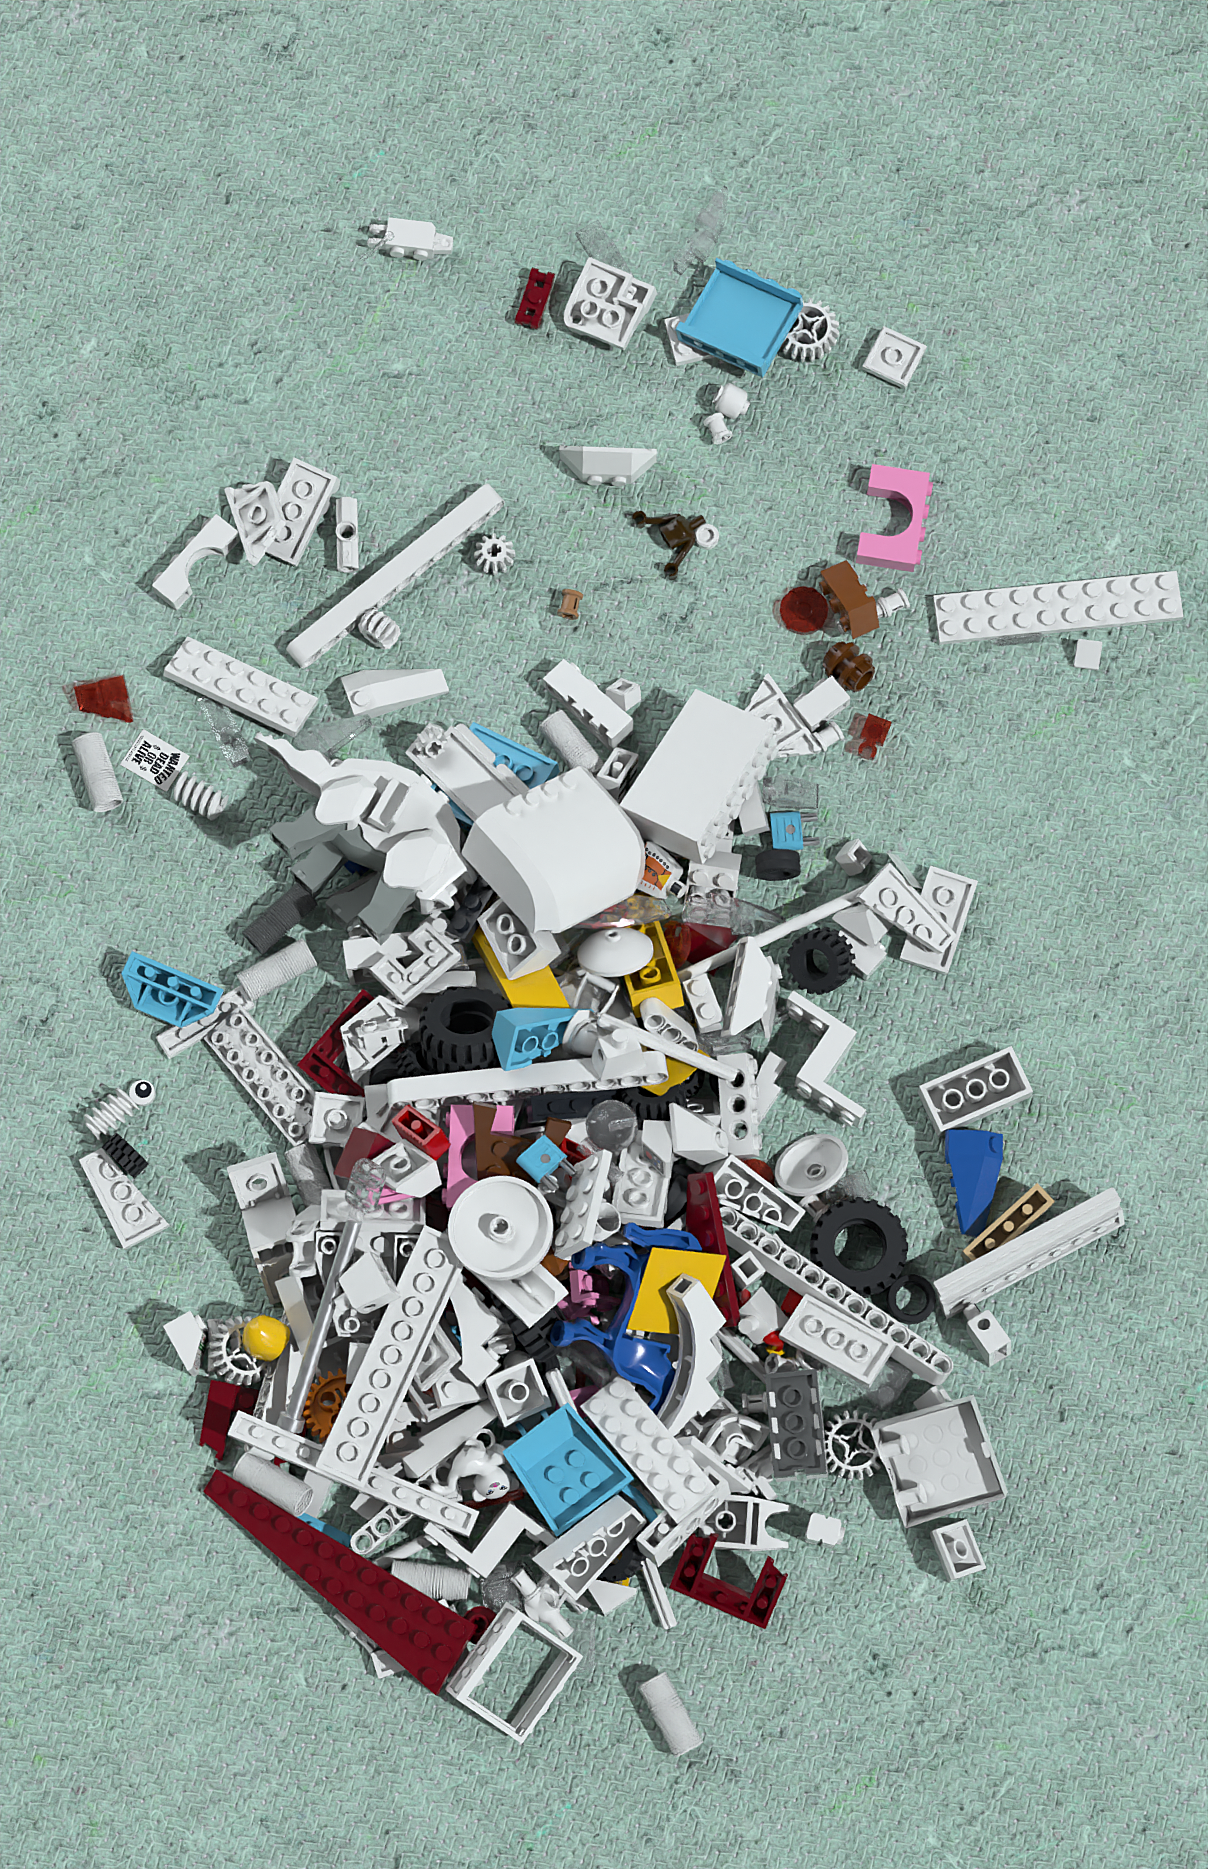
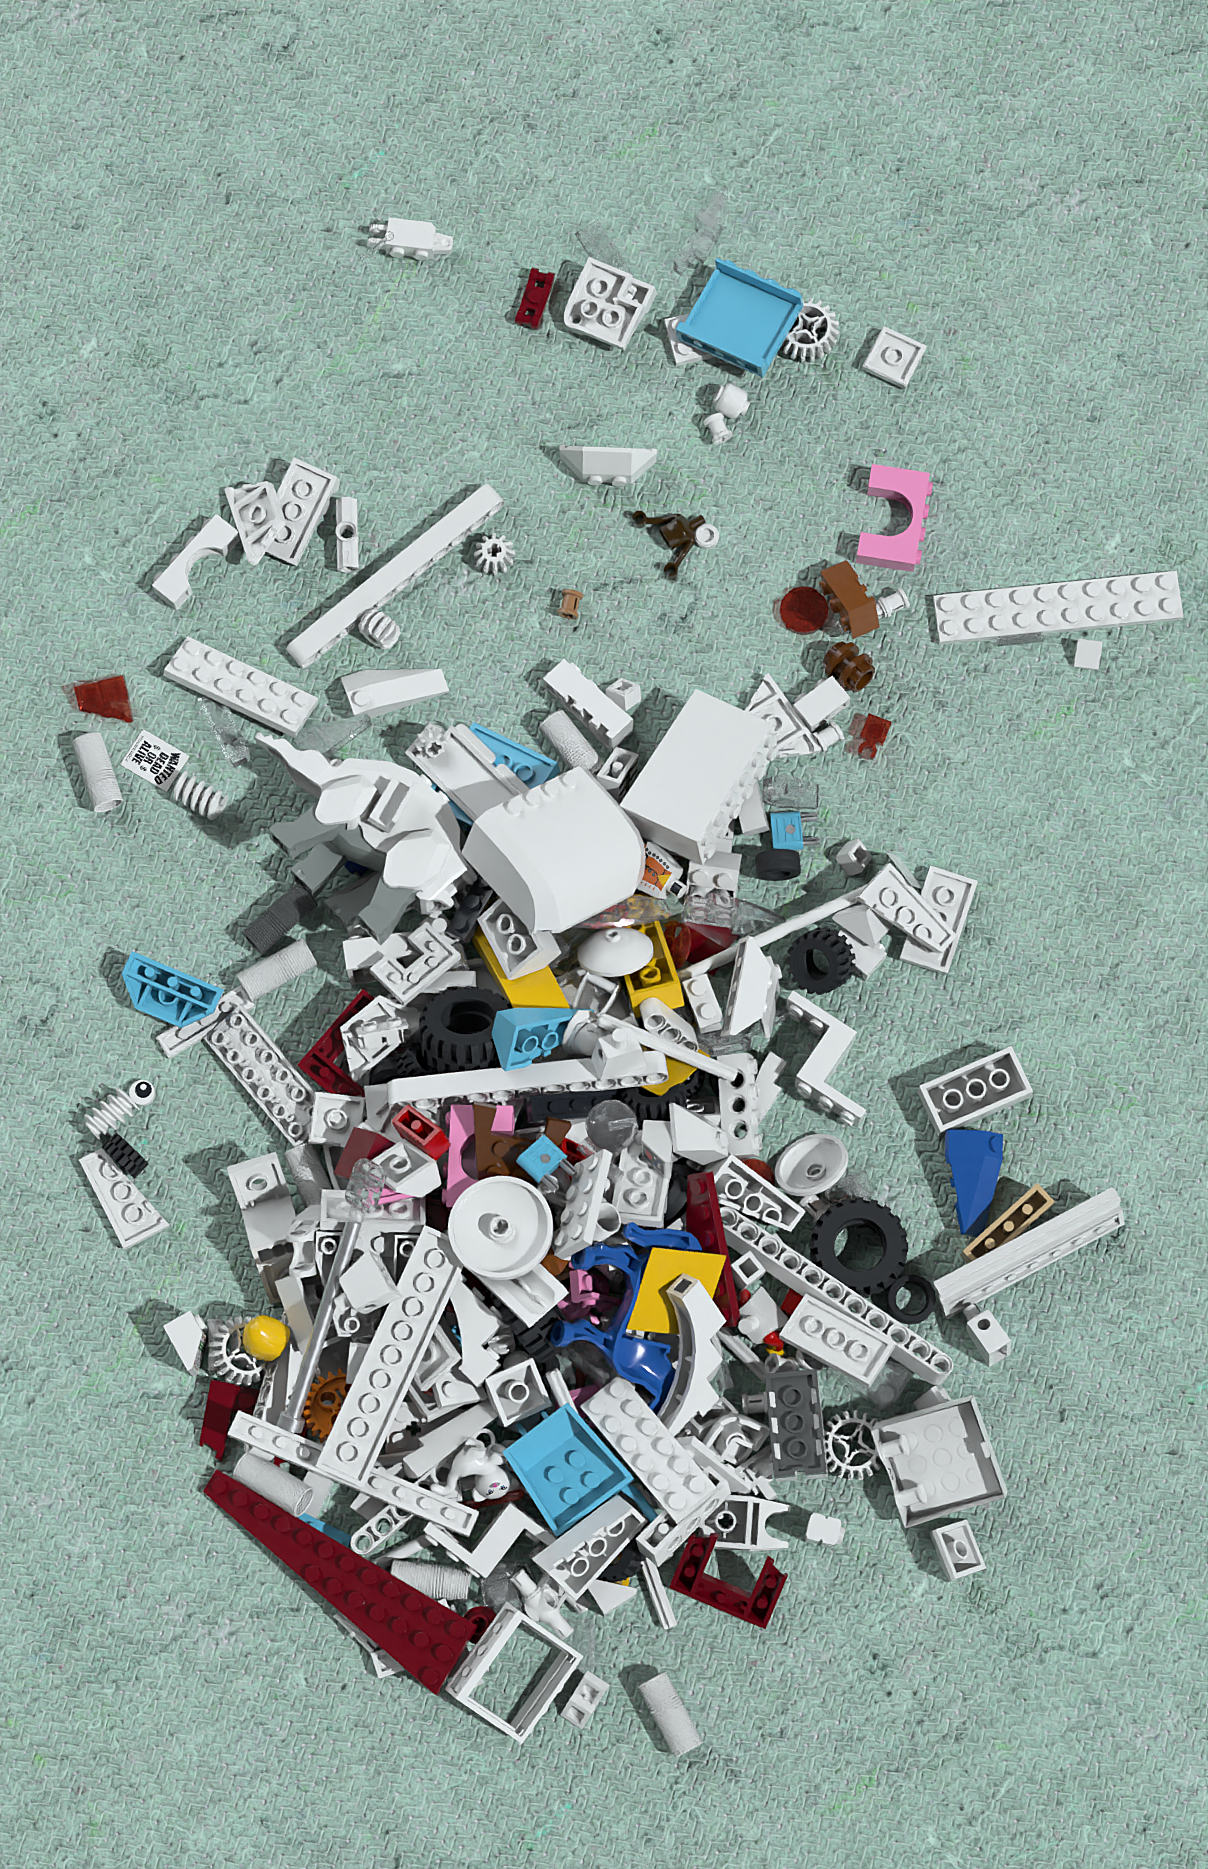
none -> white slope [560,1671,609,1729]

